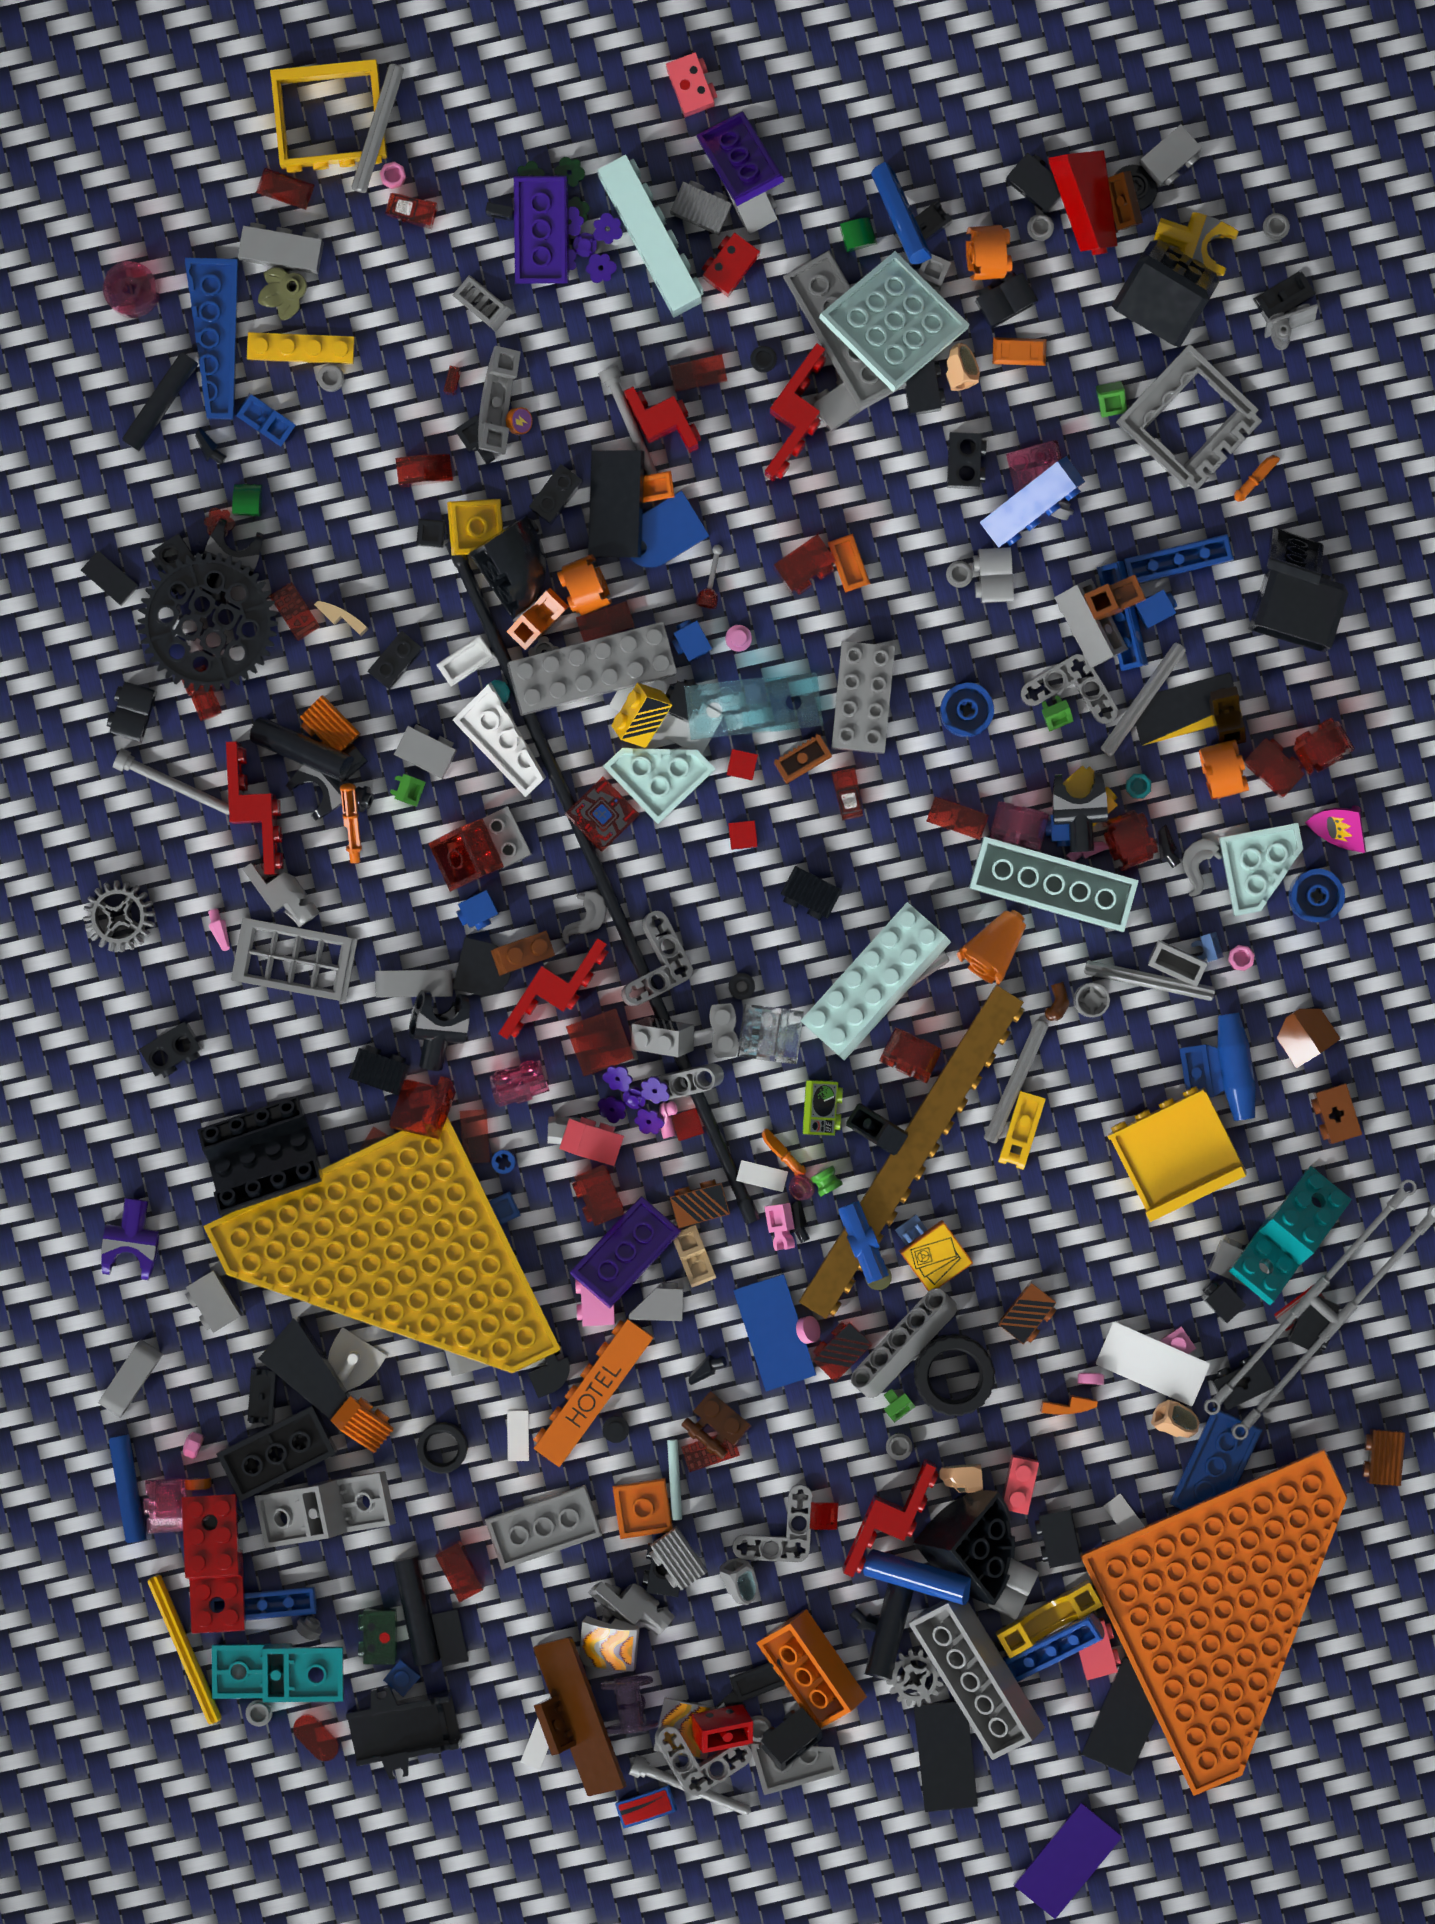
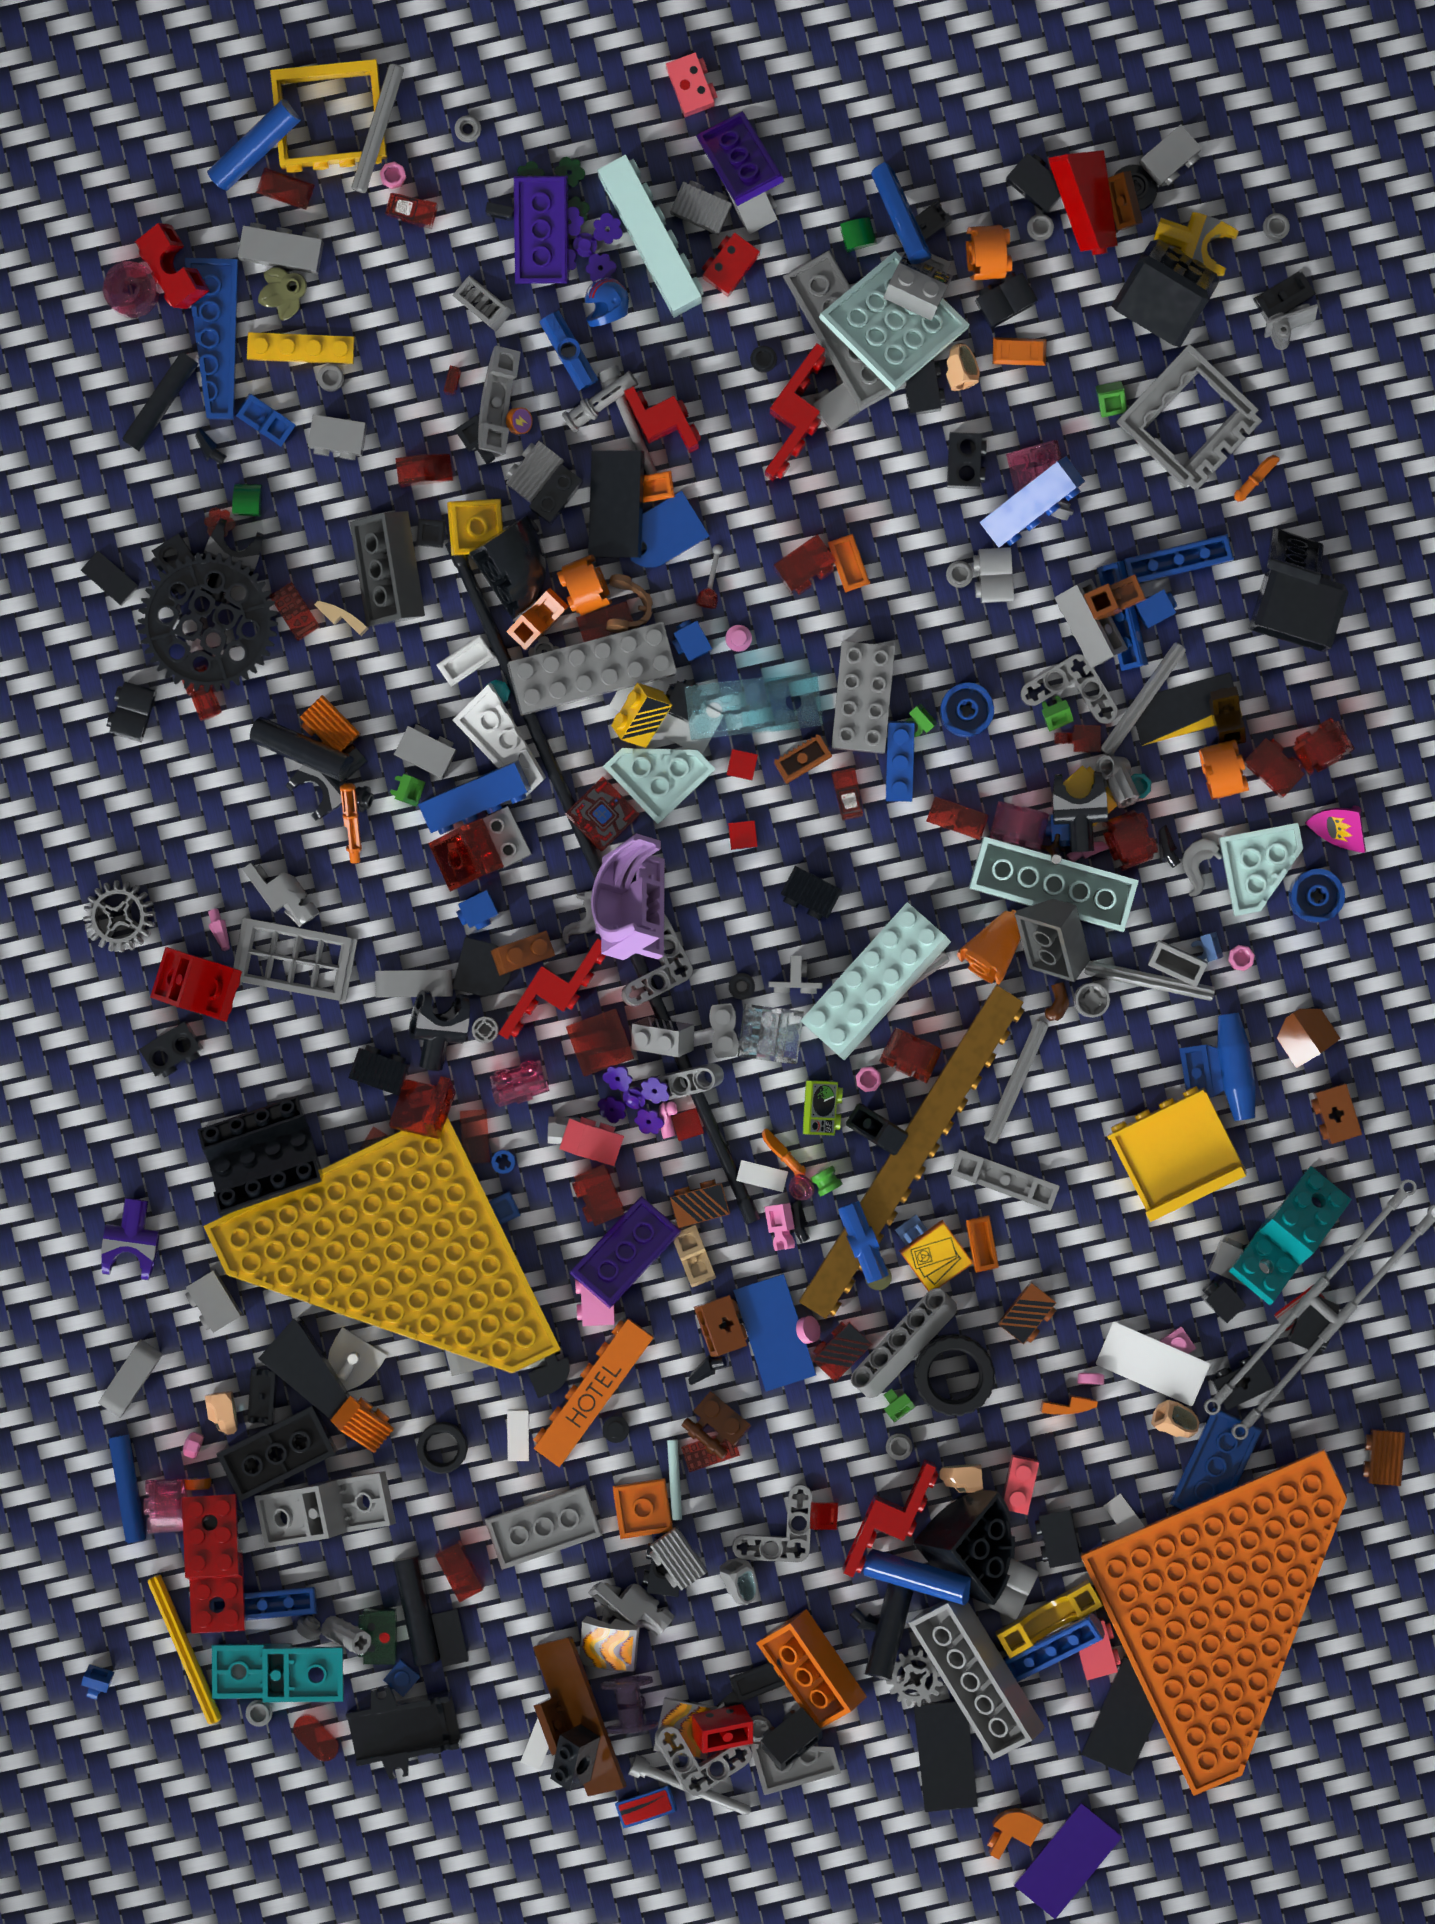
light grey piece [113,748,229,815] -> none
red bracket [226,741,284,875] -> none
black brick [367,631,424,690] -> none
light grey slope [629,1282,684,1321] -> none
clear red plate [670,354,727,392] -> none
yellow plate [998,1091,1046,1170] -> none
none -> blue tile [81,1664,114,1700]
none -> red arch [135,223,210,309]
none -> red bracket [150,947,242,1022]
none -> light nougat rock [205,1391,238,1435]
none -> blue brick [207,99,301,191]
none -> light grey brick [308,414,367,460]
none -> light grey axle [321,1616,371,1654]
none -> dark grey slope [350,511,425,627]
none -> blue brick [418,760,531,835]
none -> light grey plate [455,115,481,142]
none -> light grey wheel [472,1017,499,1043]
none -> light grey brick [506,441,565,503]
none -> blue piece [539,310,599,391]
none -> black brick [550,1724,600,1791]
none -> light grey pin [562,371,639,433]
none -> blue helmet [585,278,629,327]
none -> lavender piece [591,833,665,960]
none -> medium nougat piece [606,574,653,633]
none -> dark orange brick [694,1295,747,1357]
none -> light grey bracket [768,955,822,994]
none -> bright pink tile [856,1066,881,1092]
none -> light grey slope [883,254,953,321]
none -> blue plate [886,721,915,802]
none -> bright green tile [906,703,938,737]
none -> light grey slope [951,1149,1060,1211]
none -> orange tile [966,1215,999,1273]
none -> orange brick [987,1808,1044,1860]
none -> dark grey slope [1015,899,1090,982]
none -> dark brown bar [1040,834,1066,864]
none -> clear red plate [1054,725,1101,752]
none -> light grey piece [1096,755,1139,808]

